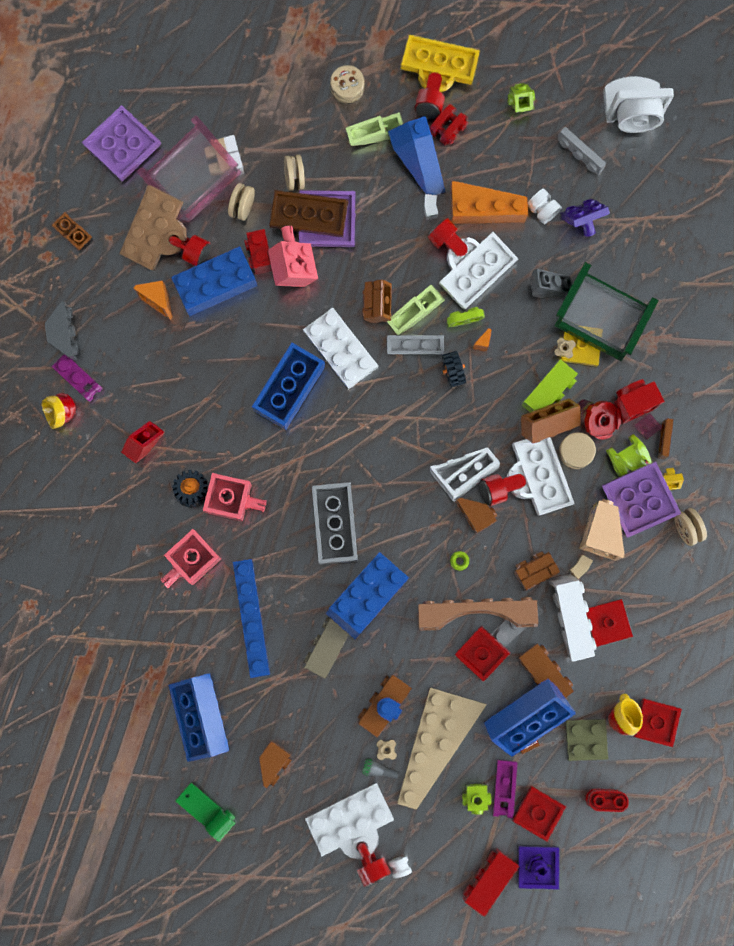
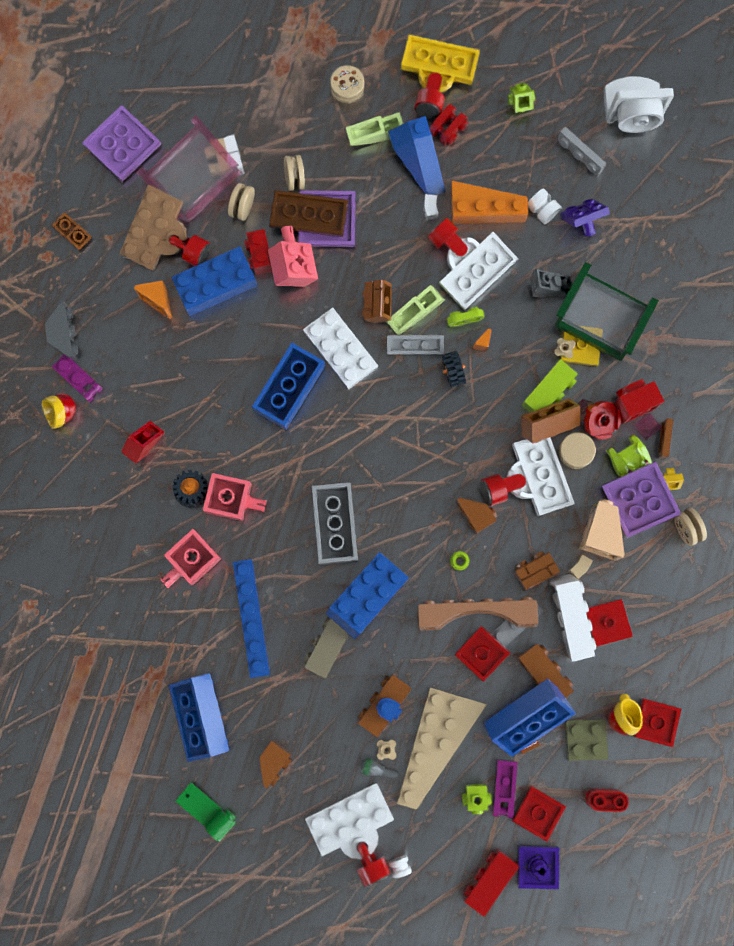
white wedge [430,447,500,502] -> none

